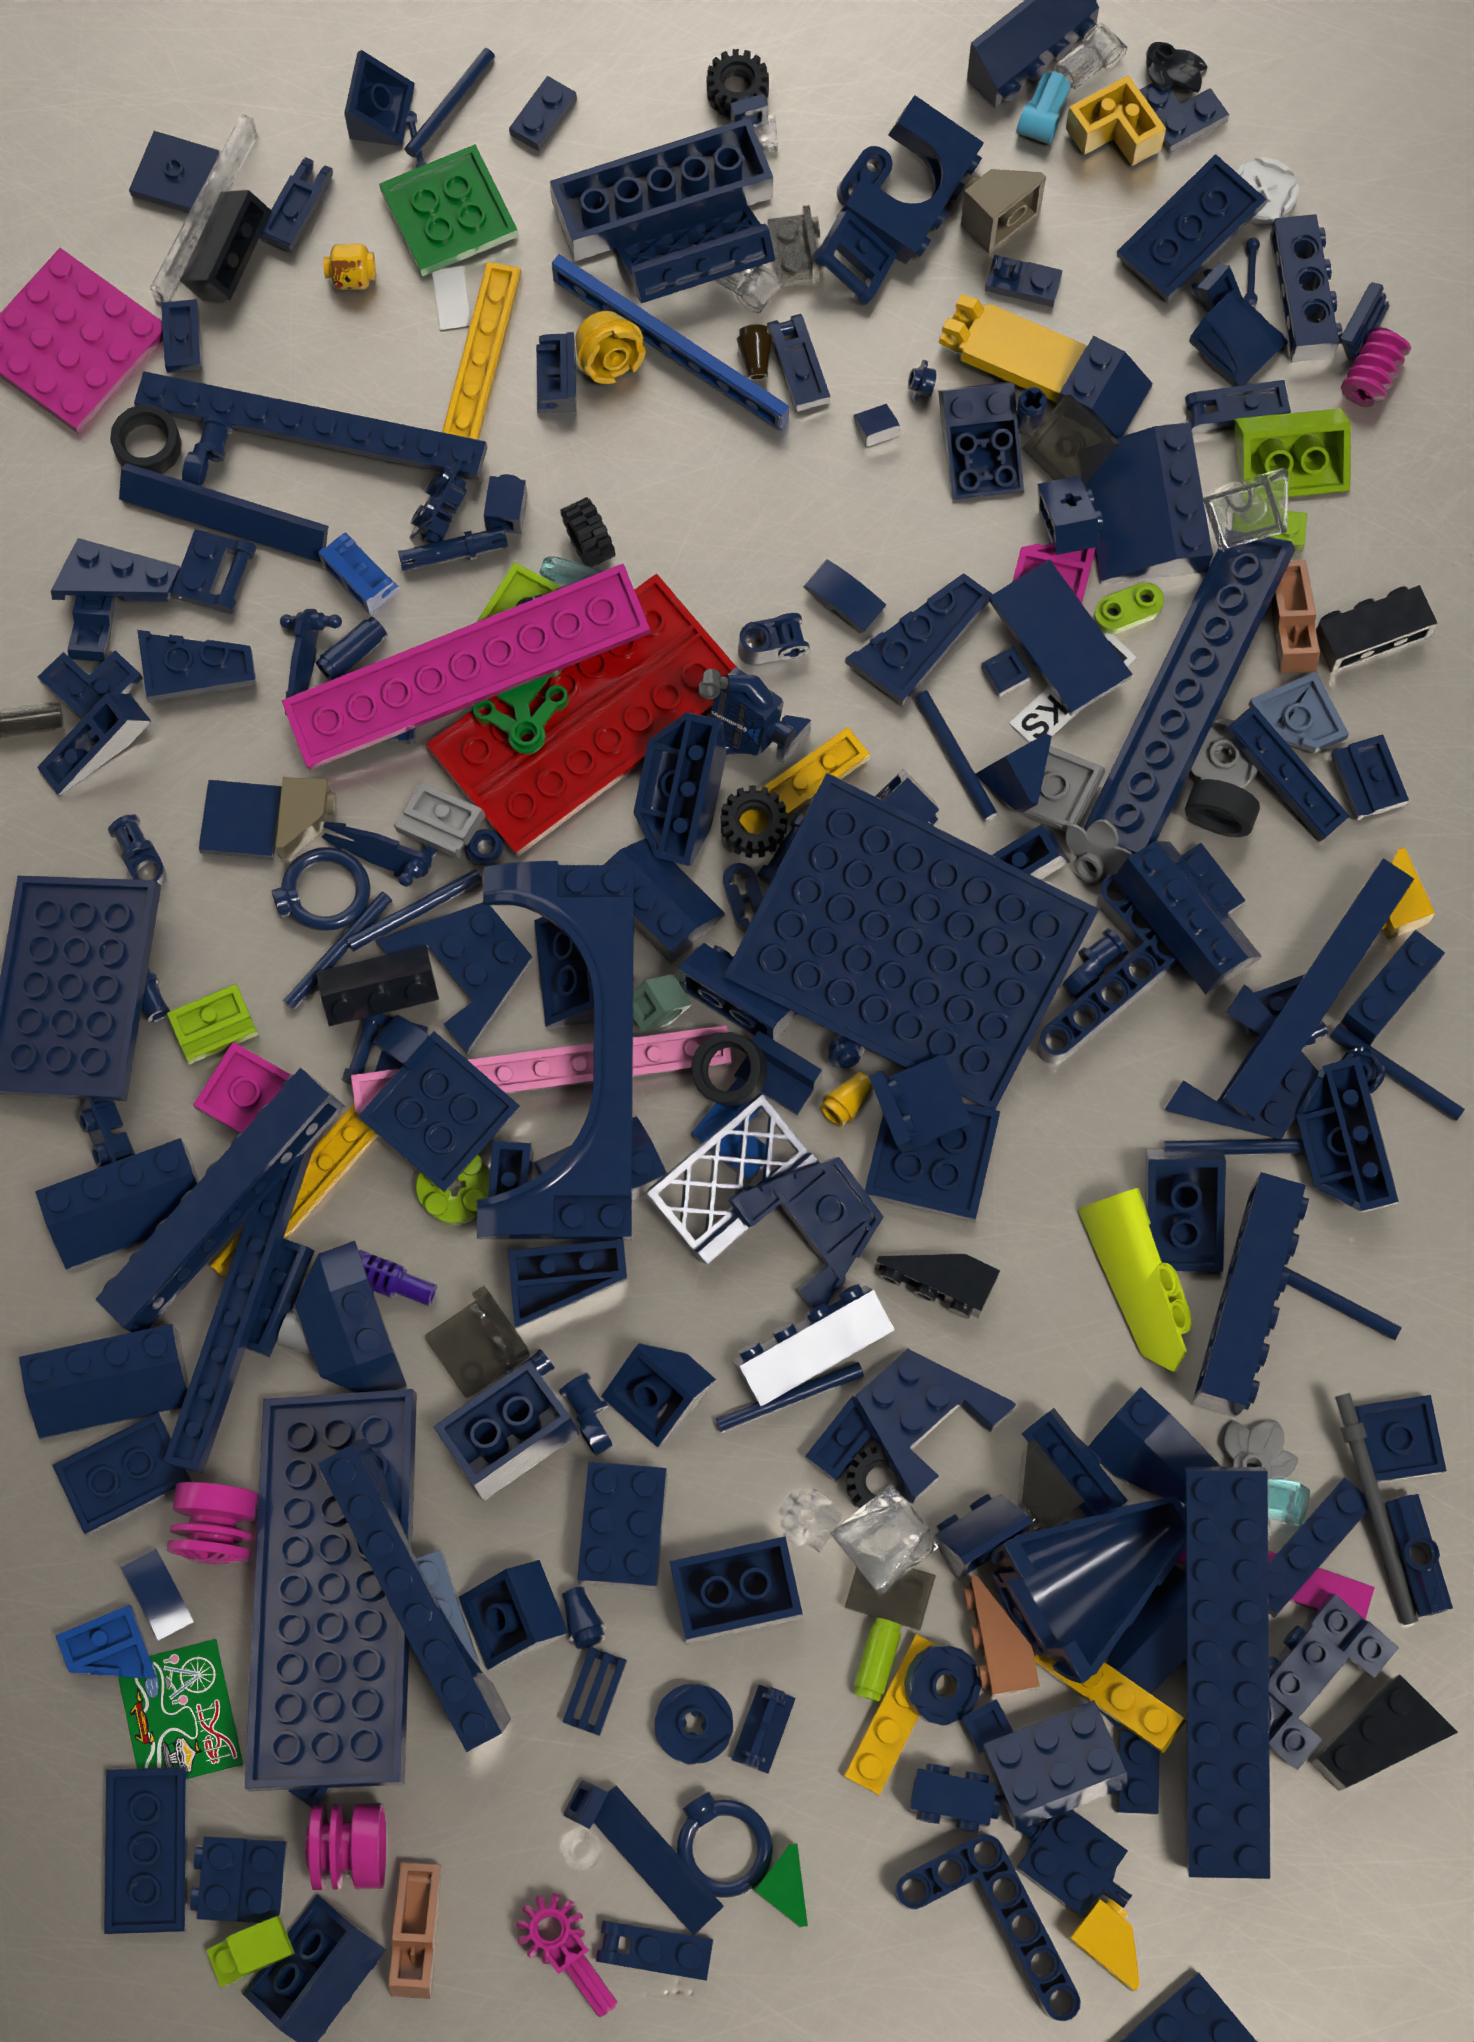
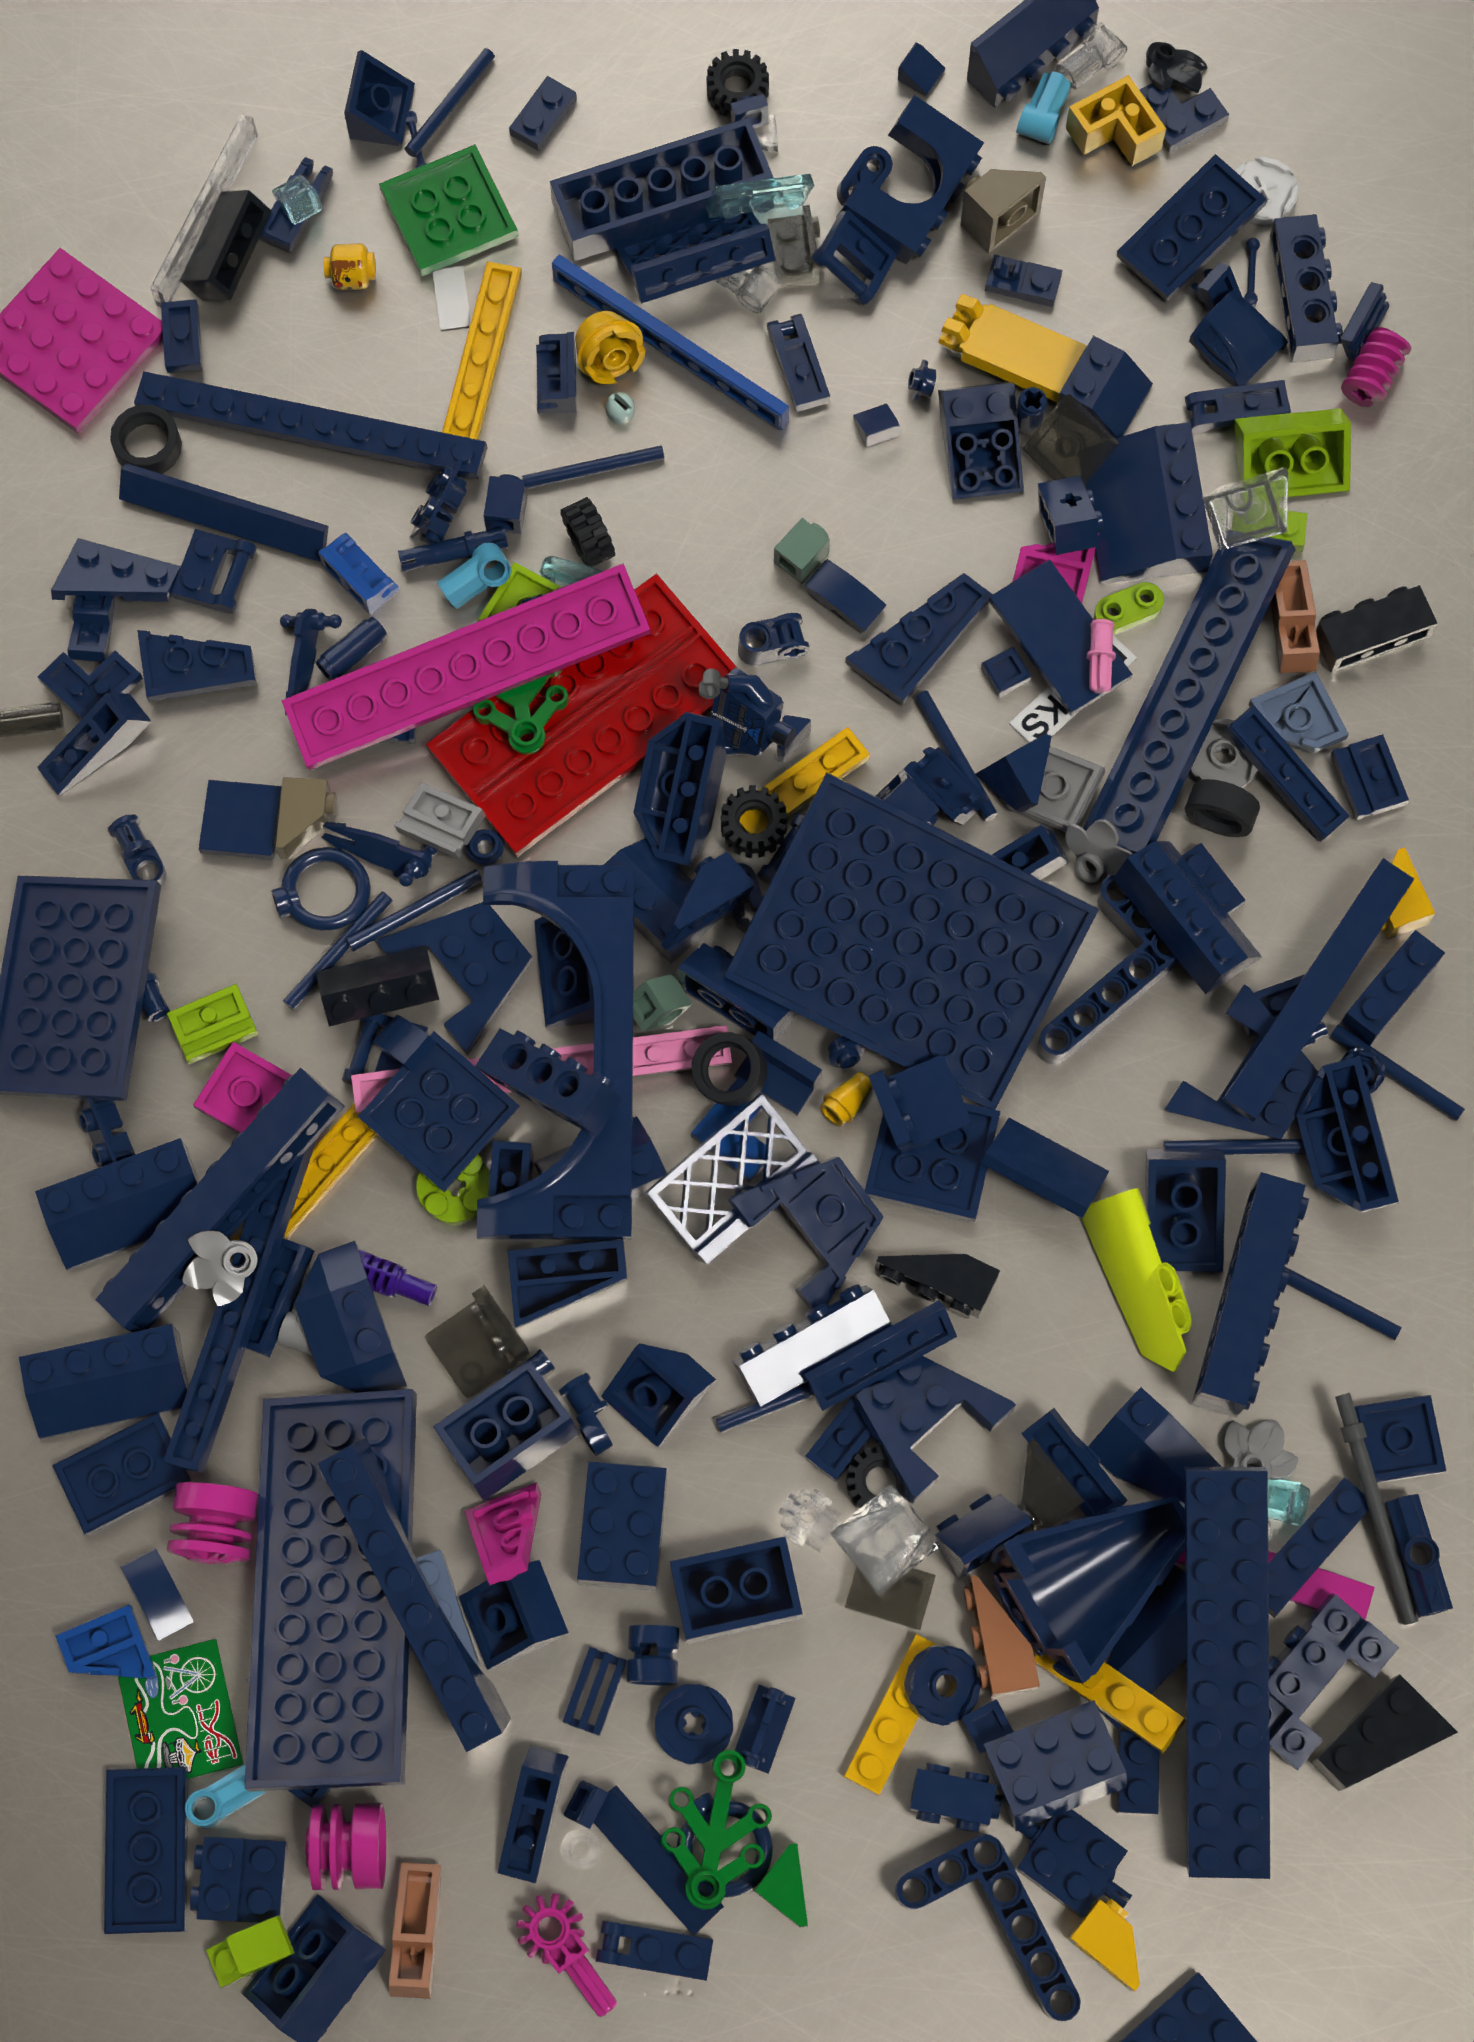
dark blue plate [129,131,221,216] -> none
dark blue connector [182,415,234,486] -> none
dark blue cone [562,1587,606,1649] -> none
dark brown cone [736,324,772,380] -> none
lime piece [853,1617,902,1702] -> none
dark blue connector [1062,928,1128,1000] -> none
none -> light grey plate [182,1230,257,1306]
none -> medium azure piece [185,1764,266,1829]
none -> clear light blue slope [272,174,323,225]
none -> medium azure piece [437,543,511,609]
none -> dark pink wing [464,1482,542,1585]
none -> dark blue brick [475,1028,622,1137]
none -> dark blue slope [497,1746,569,1884]
none -> dark blue bar [522,445,665,489]
none -> light aqua hinge [606,392,635,424]
none -> dark blue wheel [627,1625,679,1686]
none -> green plant [660,1750,772,1910]
none -> dark blue slope [661,852,756,950]
none -> clear light blue plate [705,173,815,218]
none -> sand green brick [774,518,830,584]
none -> dark blue plate [804,1300,957,1411]
none -> dark blue slope [898,42,945,96]
none -> dark blue hinge [904,747,989,825]
none -> dark blue tile [981,1118,1109,1218]
none -> bright pink axle [1086,619,1116,694]

